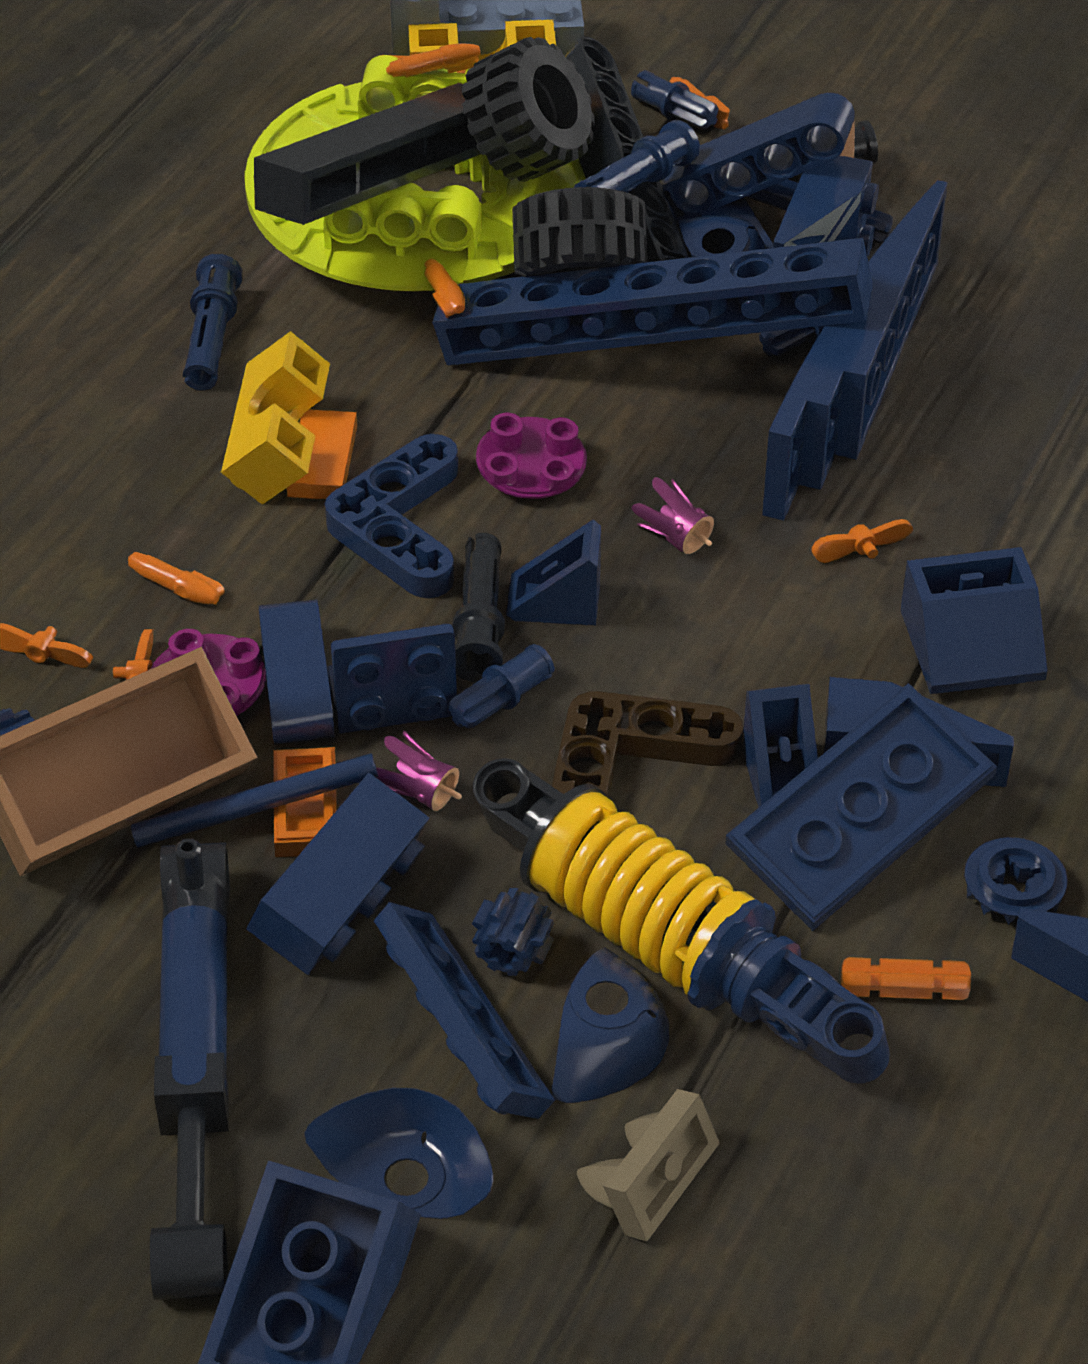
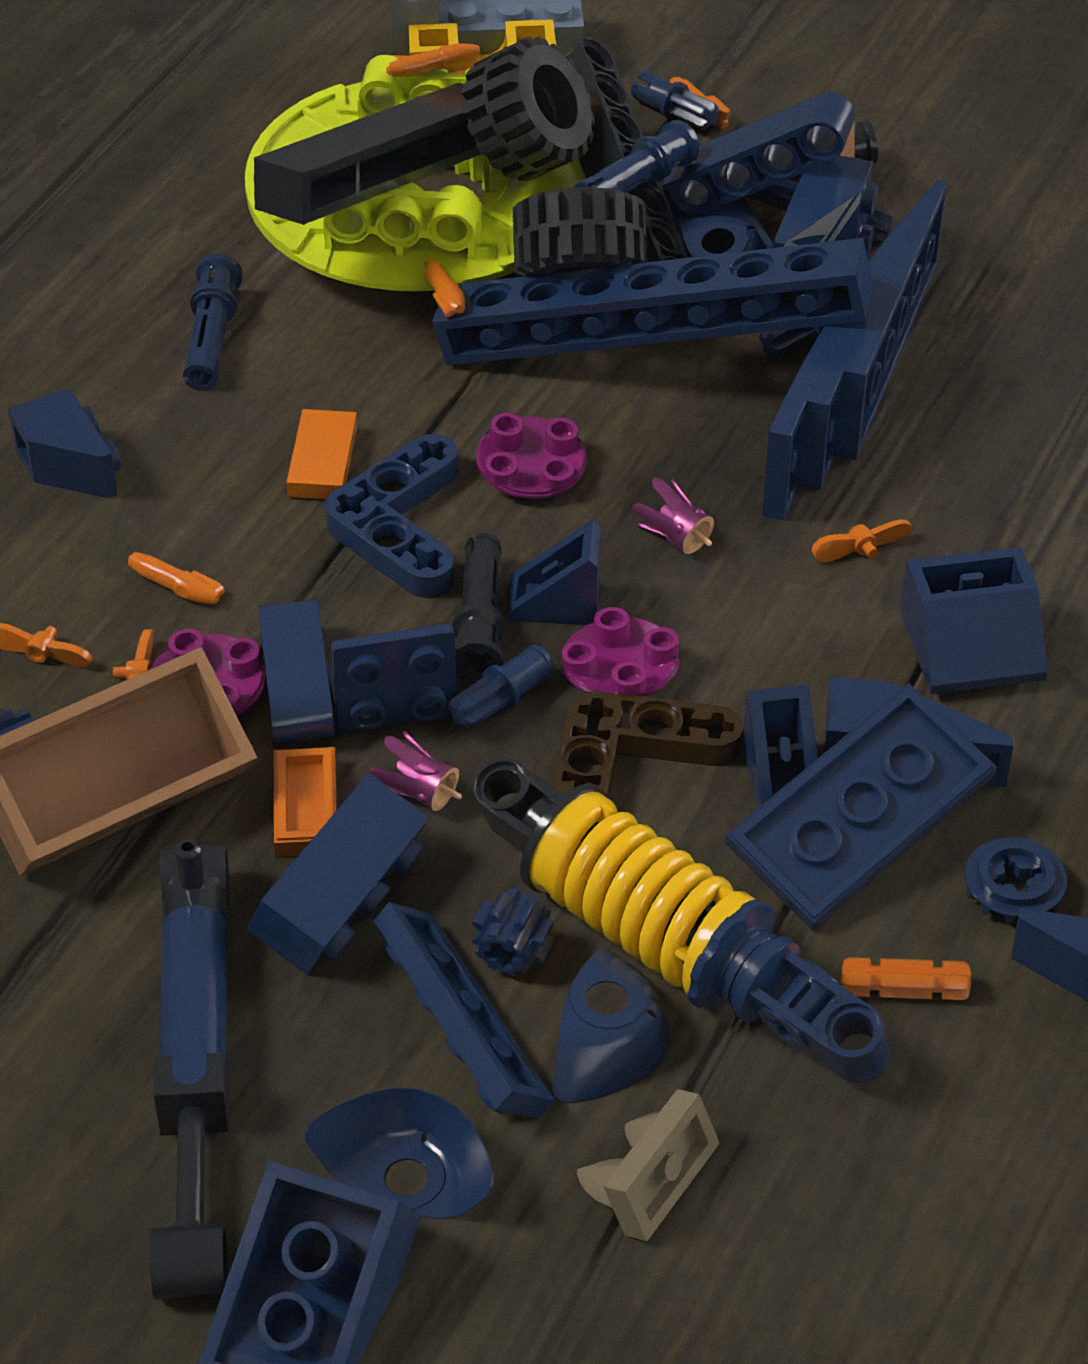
dark blue bar [131,753,379,848] -> none
yellow arch [221,331,330,505] -> none
none -> dark blue slope [8,388,121,498]
none -> magenta dish [562,607,680,697]

